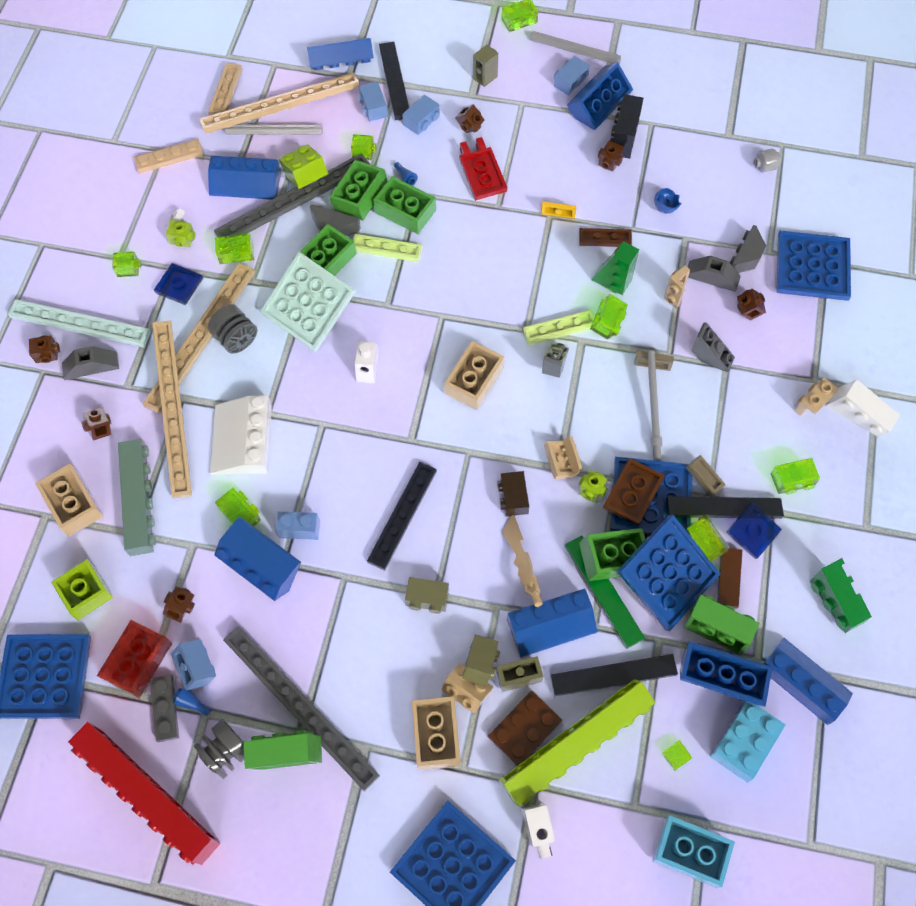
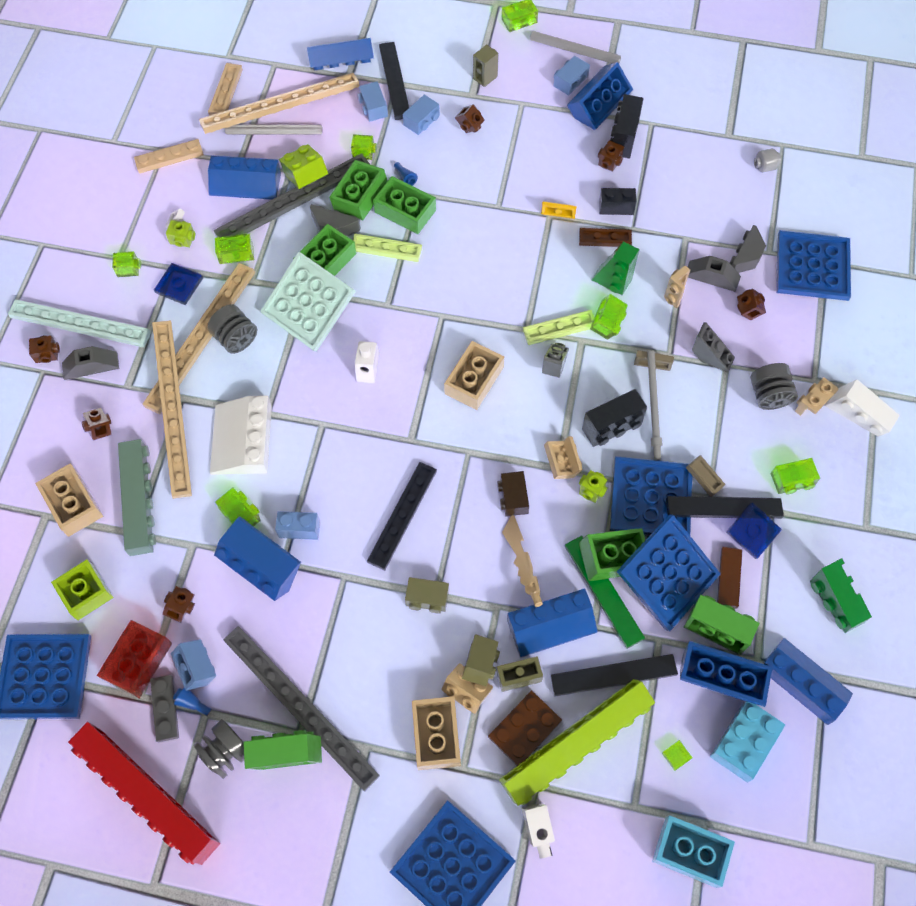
red tile [459,137,508,201] -> none
reddish brown plate [603,458,665,526] -> none
blue hair [654,188,682,214] -> none
clear neon green brick [687,514,729,562] -> none
none -> black brick [582,389,647,447]
none -> black brick [599,188,637,215]
none -> dark grey wheel [750,363,798,410]

